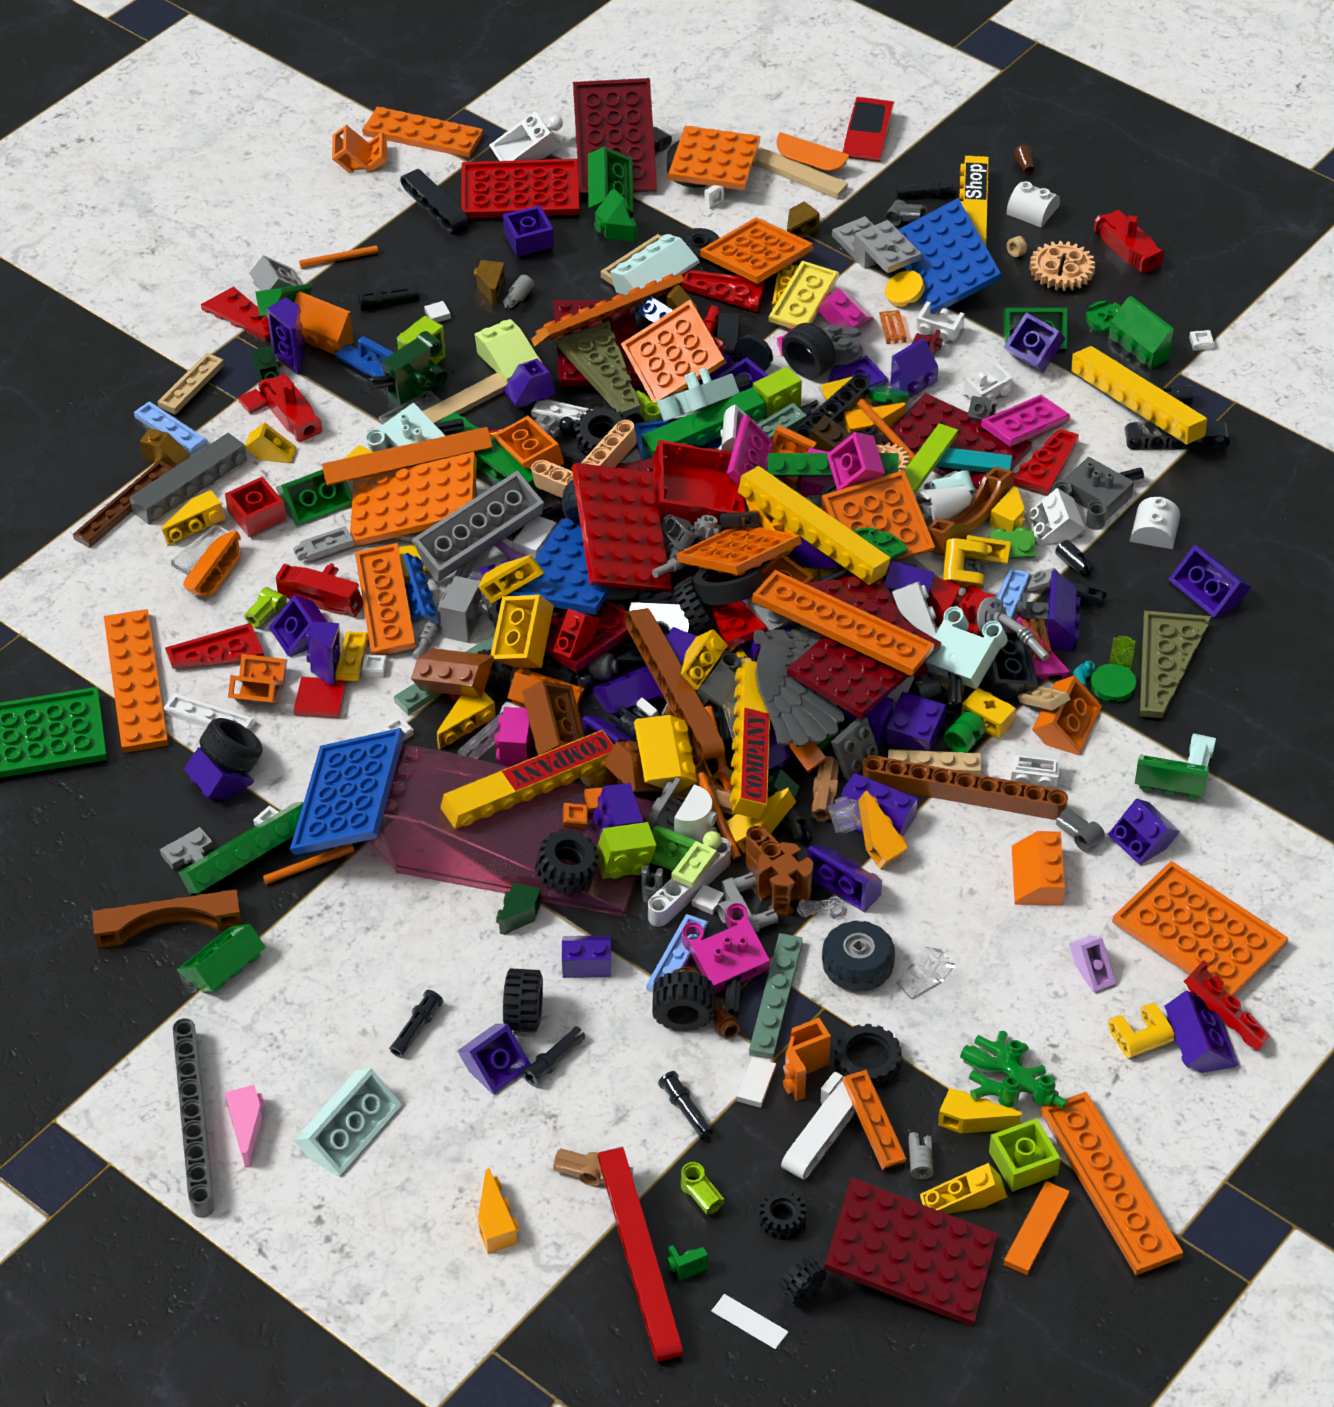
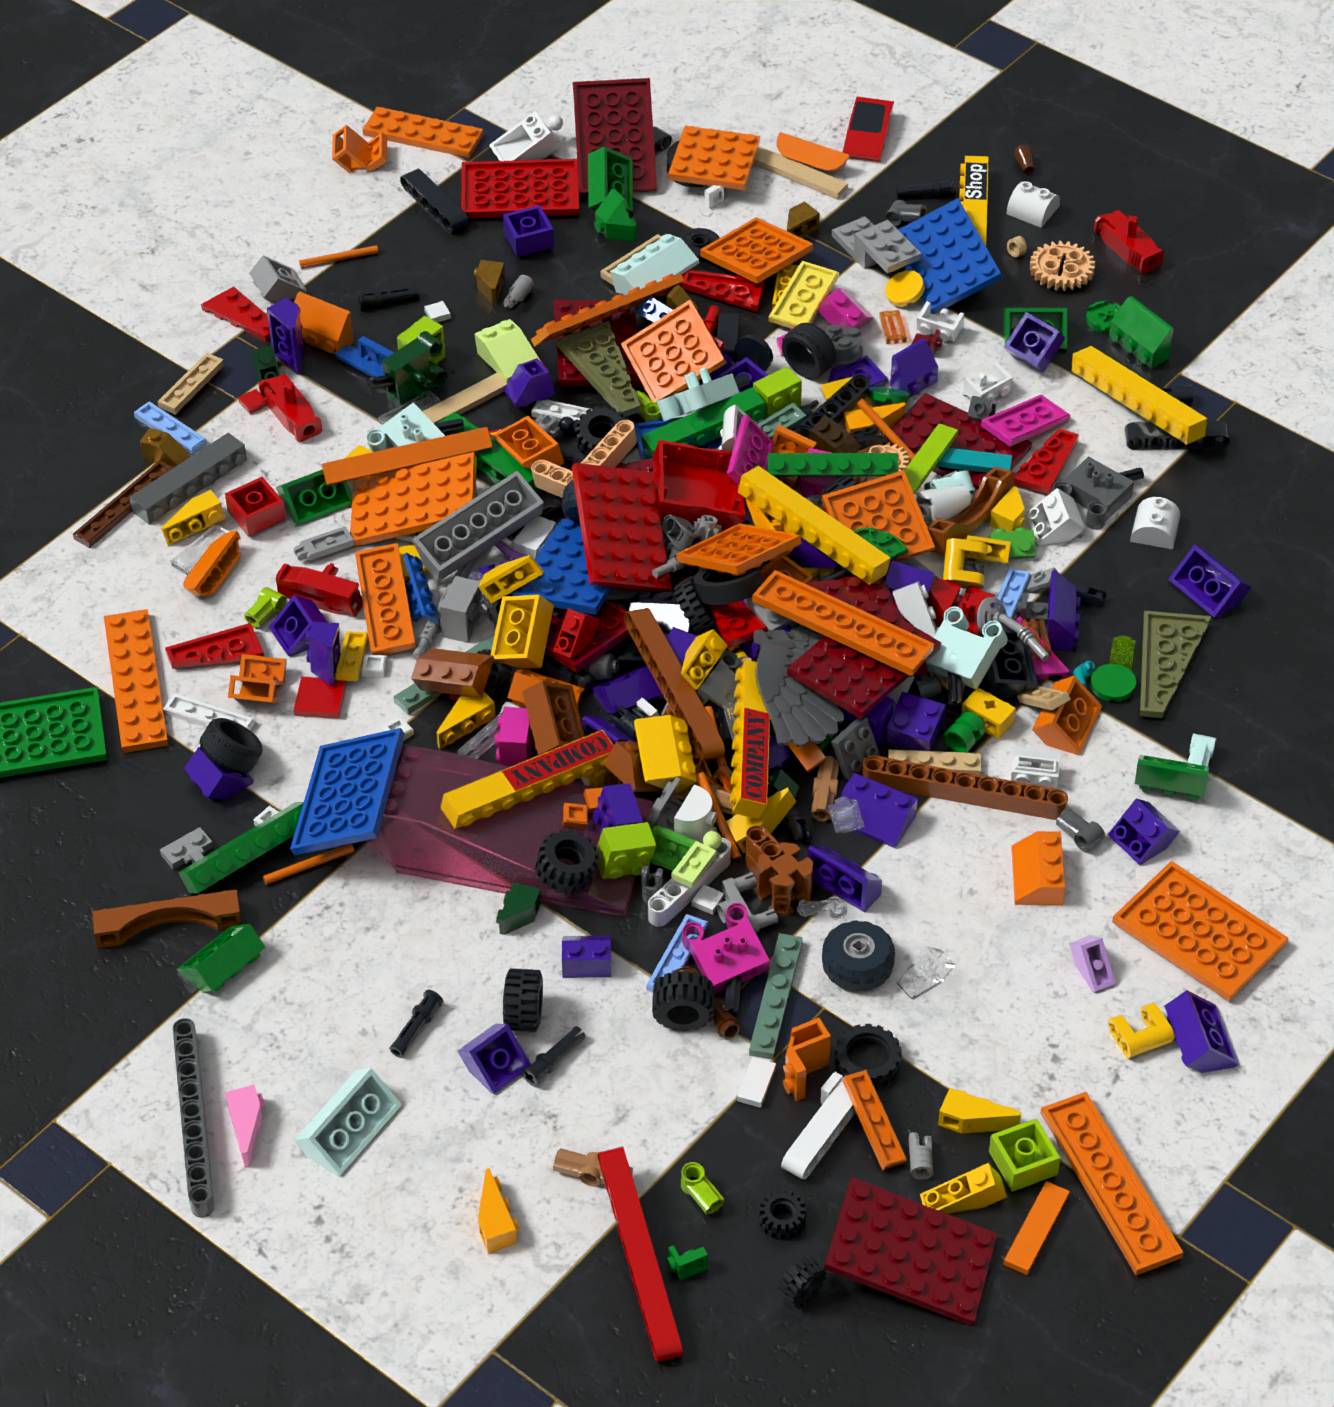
yellow slope [245,422,296,463] -> none
green slope [255,283,313,316] -> none
black pin [658,1071,713,1140] -> none
white sticker [712,1294,788,1349] -> none
black bar [720,510,761,528] -> none
dark pink slope [827,432,885,491] -> none
light orange slope [858,791,908,869] -> none
green plant [960,1031,1068,1109] -> none
black hinge [1055,540,1094,575] -> none
red wing [1183,960,1270,1051] -> none
white tile [1189,330,1214,351] -> none

